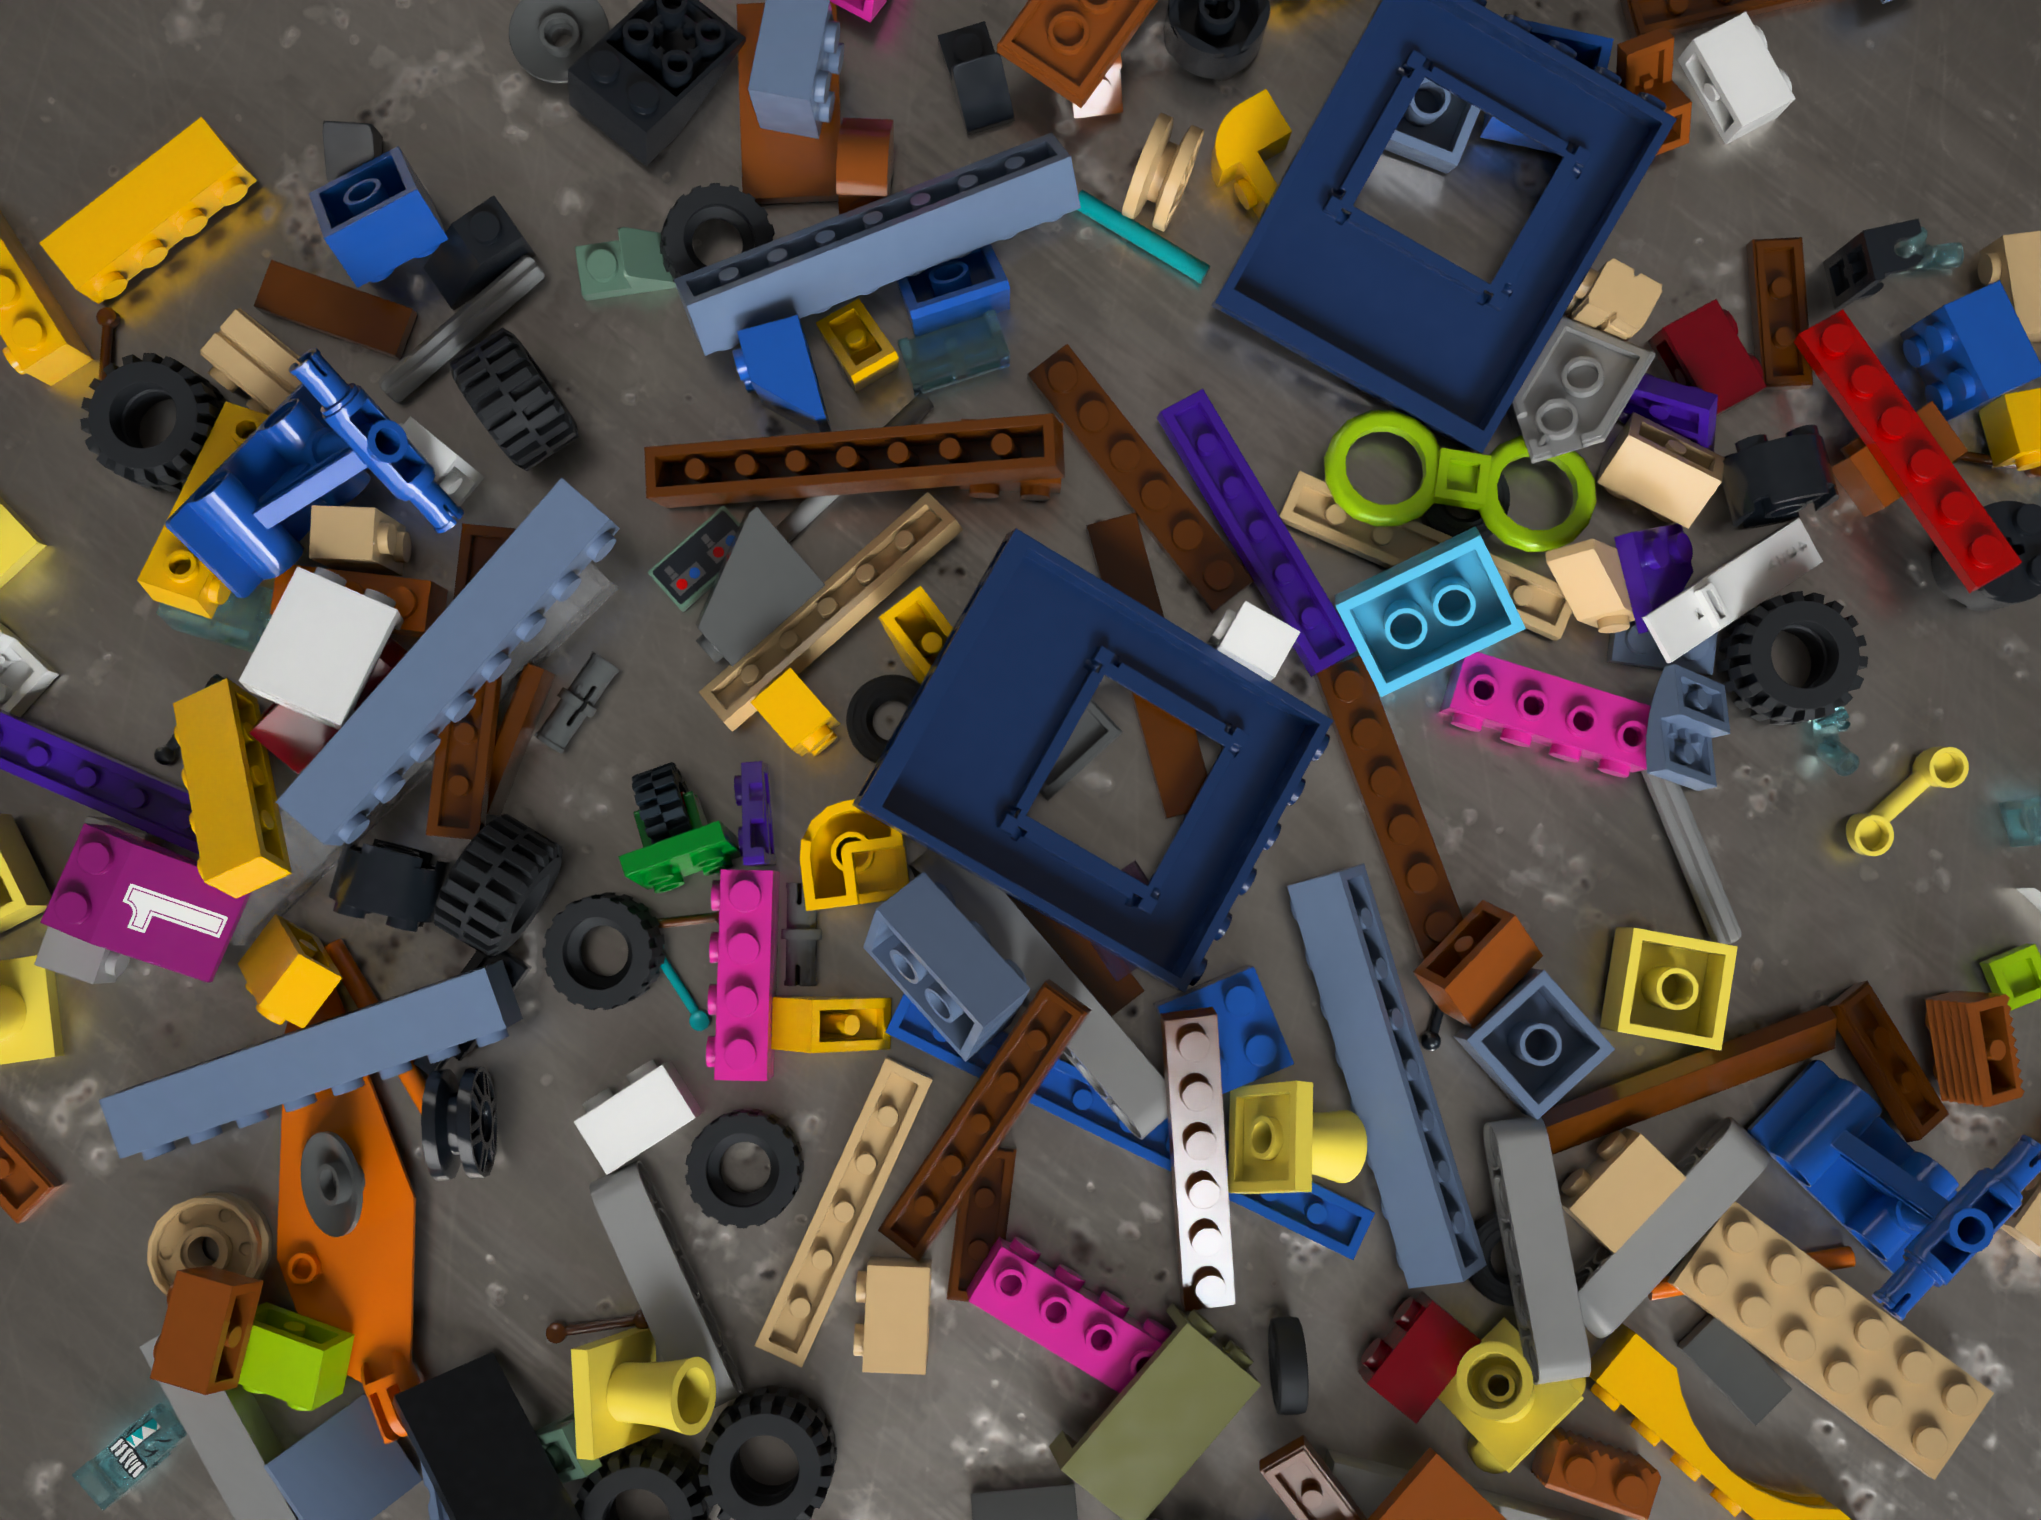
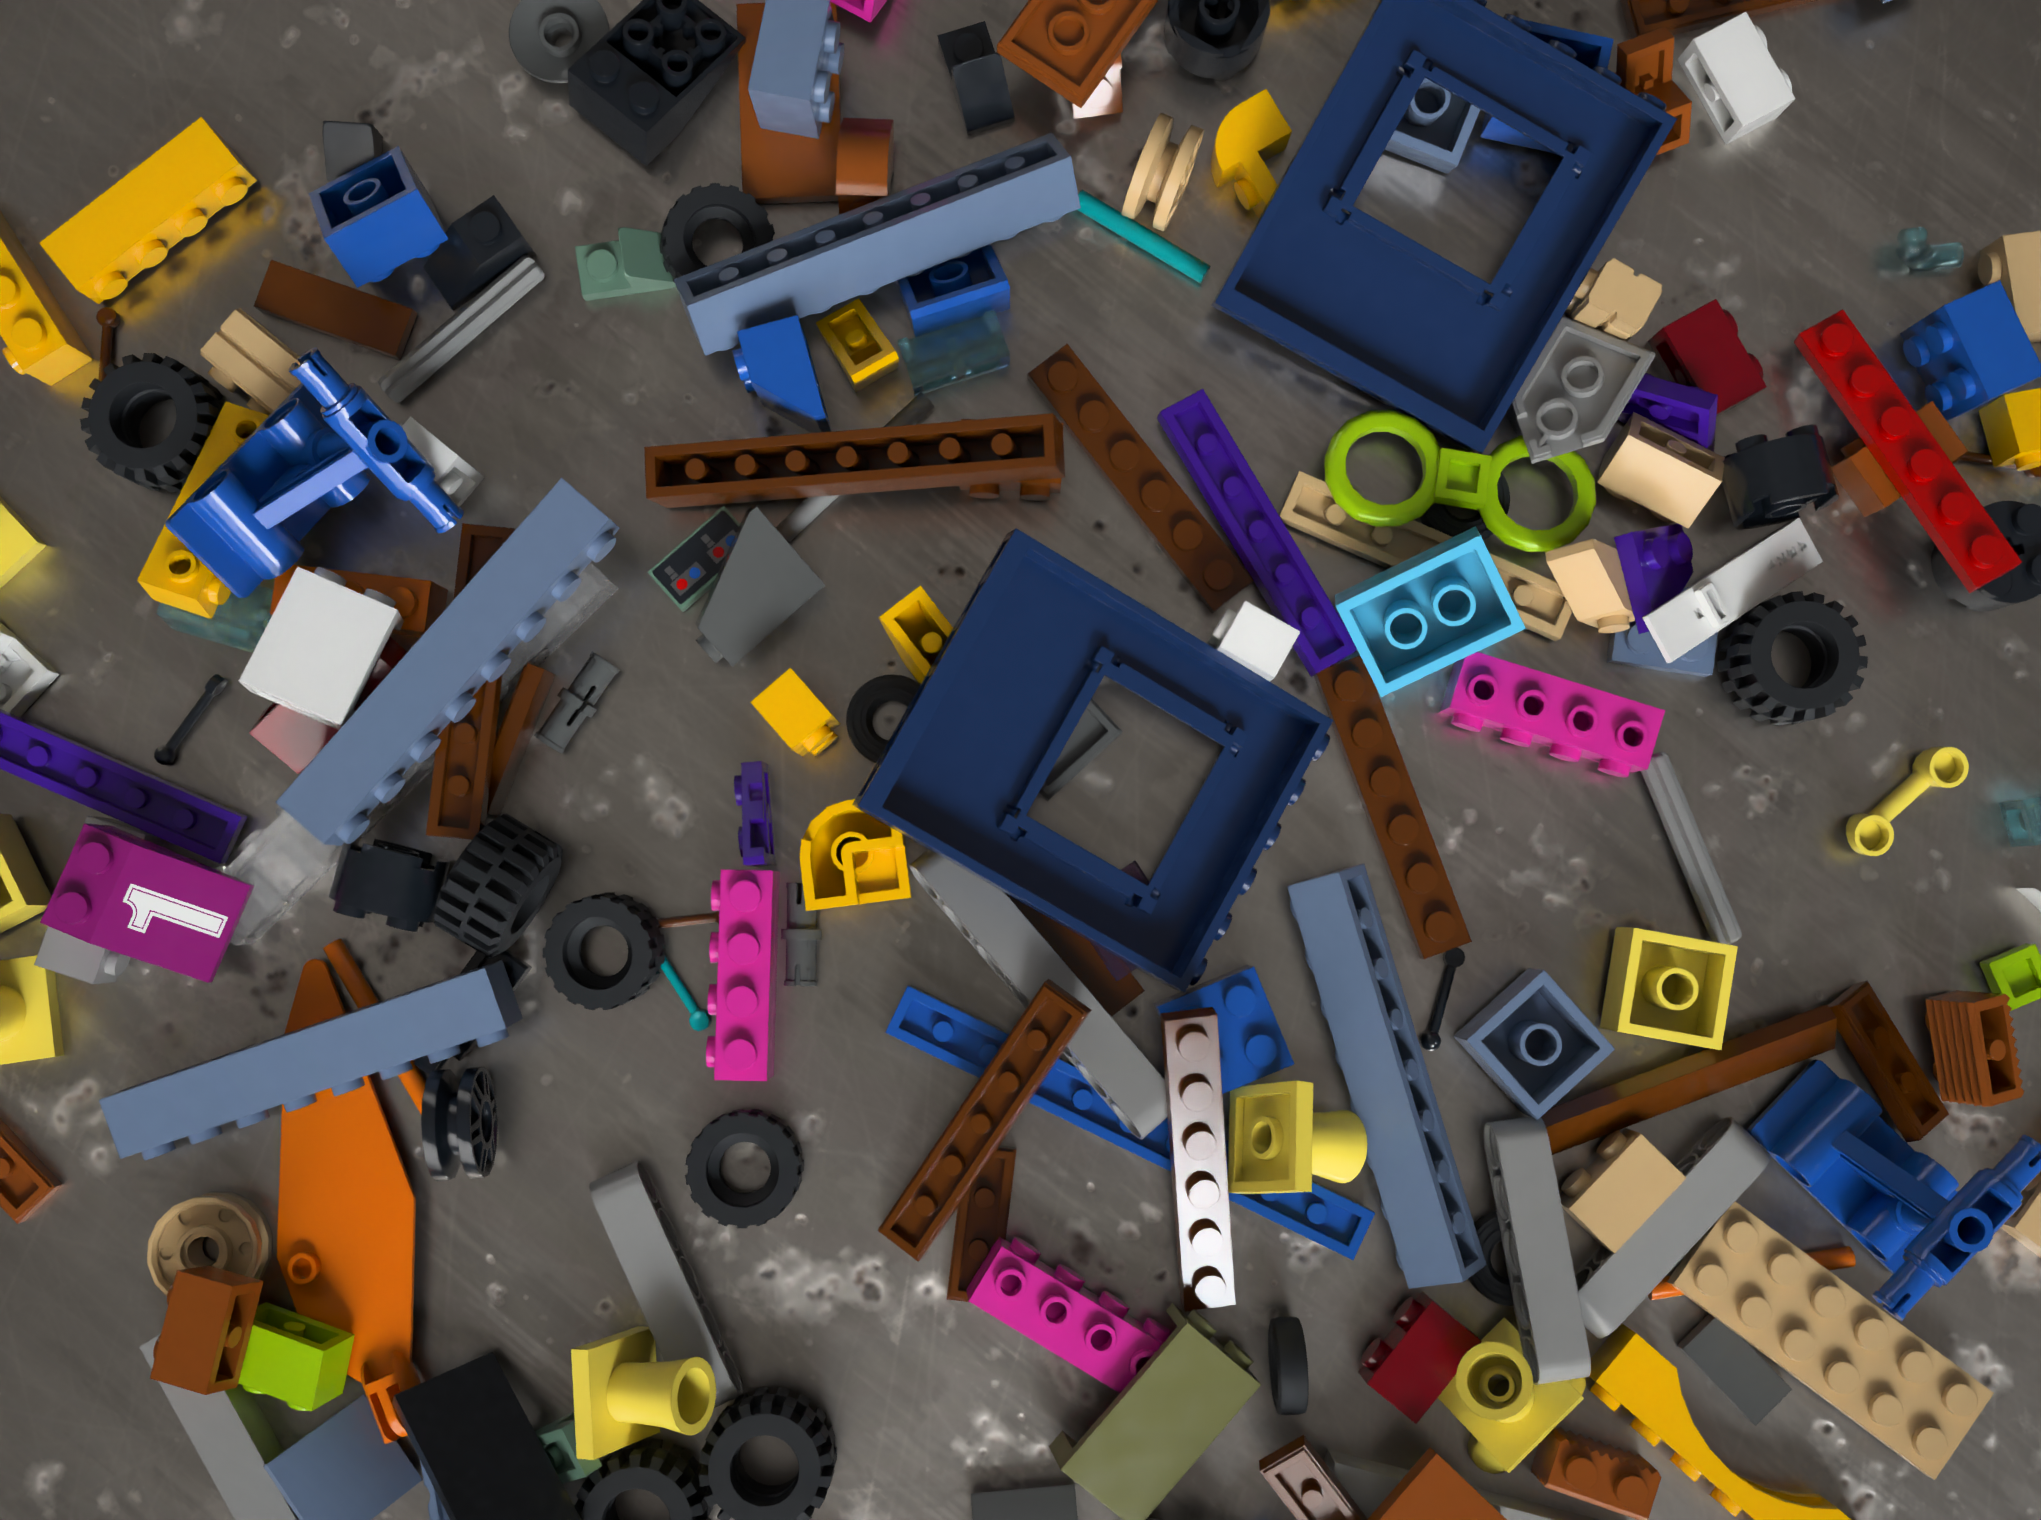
clear light blue leg [72,1402,188,1511] -> none
yellow brick [173,678,292,899] -> none
yellow brick [237,914,343,1029] -> none
dark grey dish [301,1131,365,1237] -> none
tan brick [309,505,412,576] -> none
black tyre [450,327,579,471] -> none
reddish brown hinge [546,1310,649,1344] -> none
white brick [574,1059,703,1175] -> none
green plate [618,762,741,893] -> none
tan plate [699,492,963,732] -> none
tan plate [754,1057,933,1368] -> none
yellow slope [771,996,892,1053] -> none
tan brick [853,1256,932,1375] -> none
sand blue brick [863,872,1031,1062] -> none
reddish brown tile [1086,512,1208,819] -> none
dark orange brick [1413,900,1543,1029] -> none
sand blue slope [1646,664,1731,791] -> none
reddish brown tile [1746,237,1813,392] -> none
clear light blue arm [1812,707,1860,776] -> none
black hinge [1823,218,1923,310] -> none

